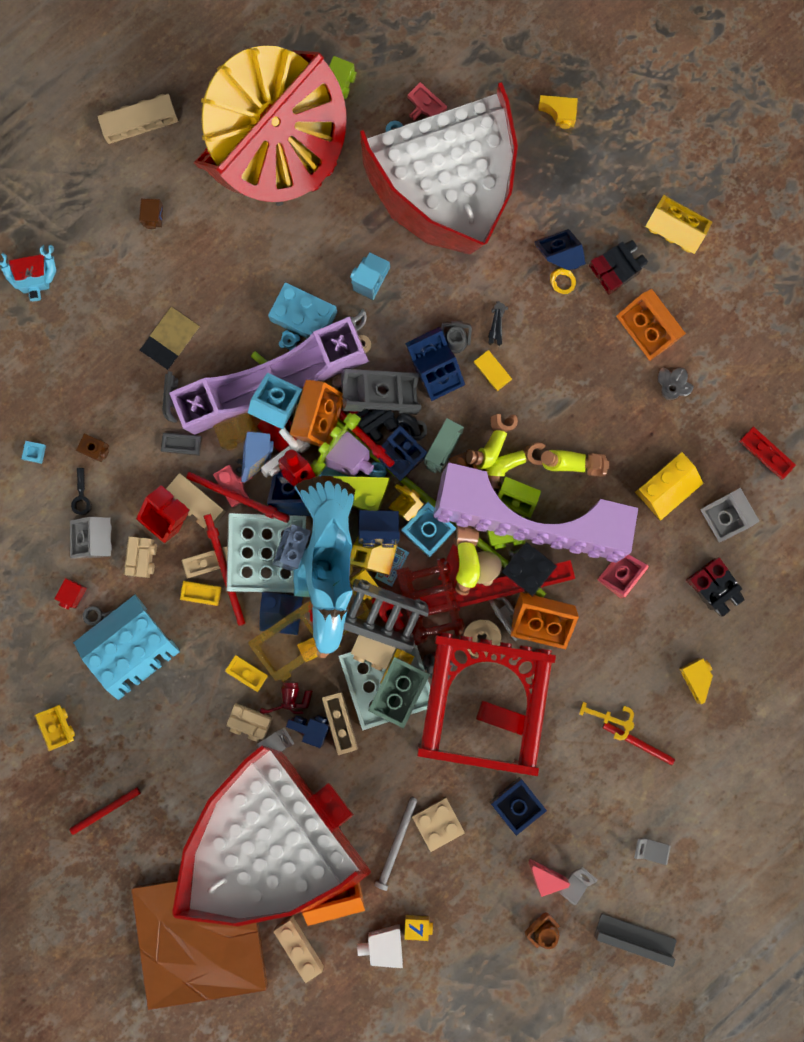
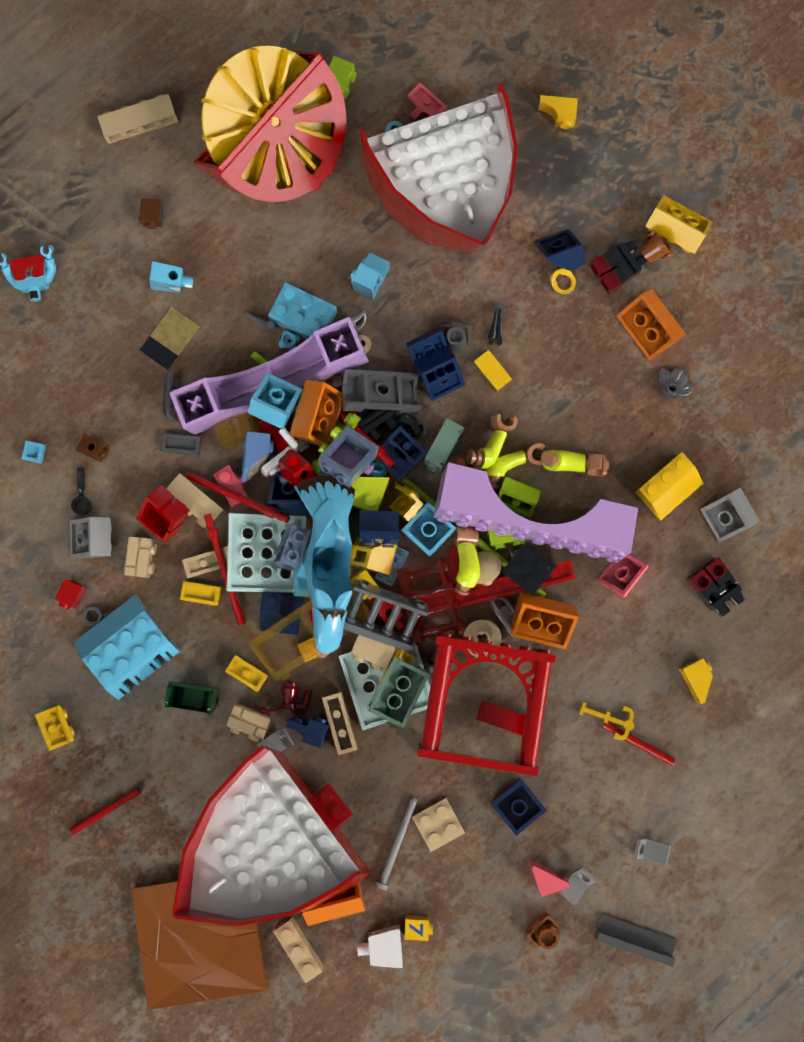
red plate [739,426,796,480] -> none
none -> medium azure torso [149,261,194,293]
none -> dark green piece [165,681,219,715]
none -> dark grey bar [245,311,277,331]
none -> sand blue window [318,425,379,488]
none -> dark orange piece [640,230,673,263]

